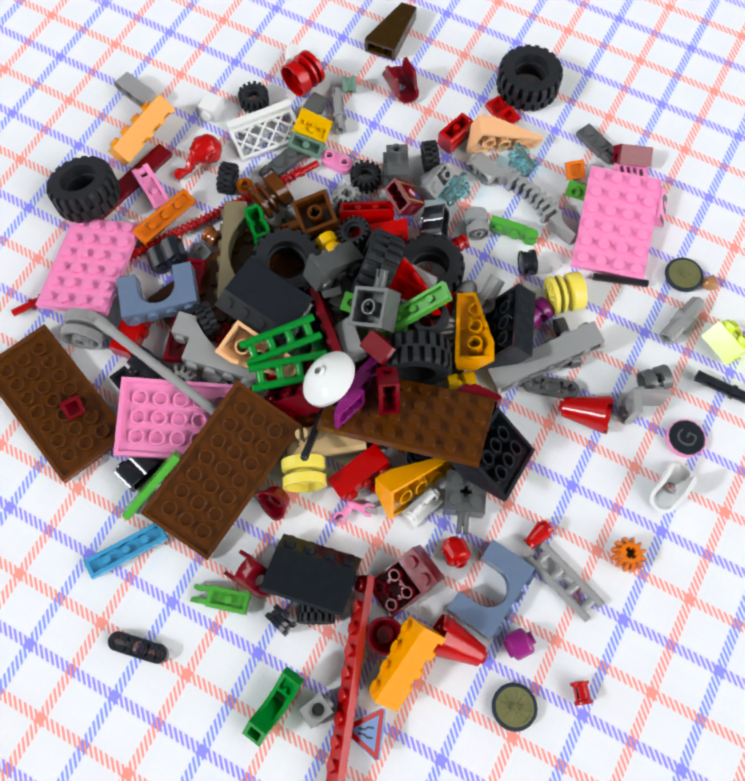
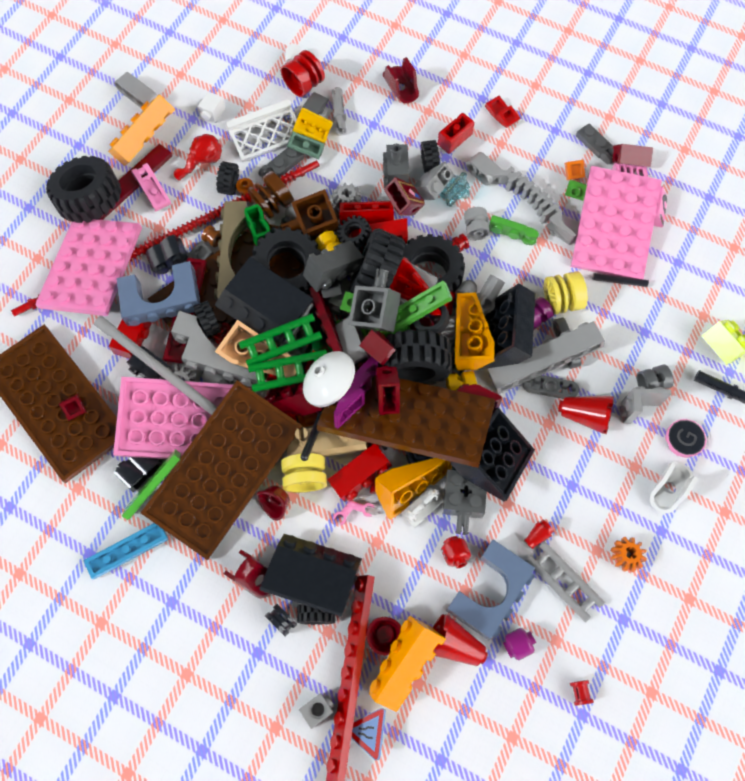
light grey wheel [59,308,106,350] -> none
black beam [108,631,169,664] -> none
black plate [109,365,135,390] -> none
orange plate [132,188,196,245] -> none
bright green hinge [190,584,252,615] -> none
black tyre [238,81,269,113] -> none
green arch [242,667,304,747] -> none
bright pink plate [321,149,353,175] -> none
sand green wheel [342,75,356,93] -> none
black tyre [350,160,381,194] -> none
dark brown slope [365,2,417,61] -> none
dark red slope [373,545,445,618] -> none
black brick [419,203,450,240] -> none
light nougat wedge [466,114,543,153] -> none
olive wheel [491,683,538,732] -> none
black tyre [496,44,563,112] -> none
clear light blue hips [508,142,539,177] -> none
black wheel [517,249,538,276] -> none
light grey piece [659,296,706,345] -> none
olive wheel [665,257,704,292] -> none
medium nougat hinge [701,275,718,291] -> none

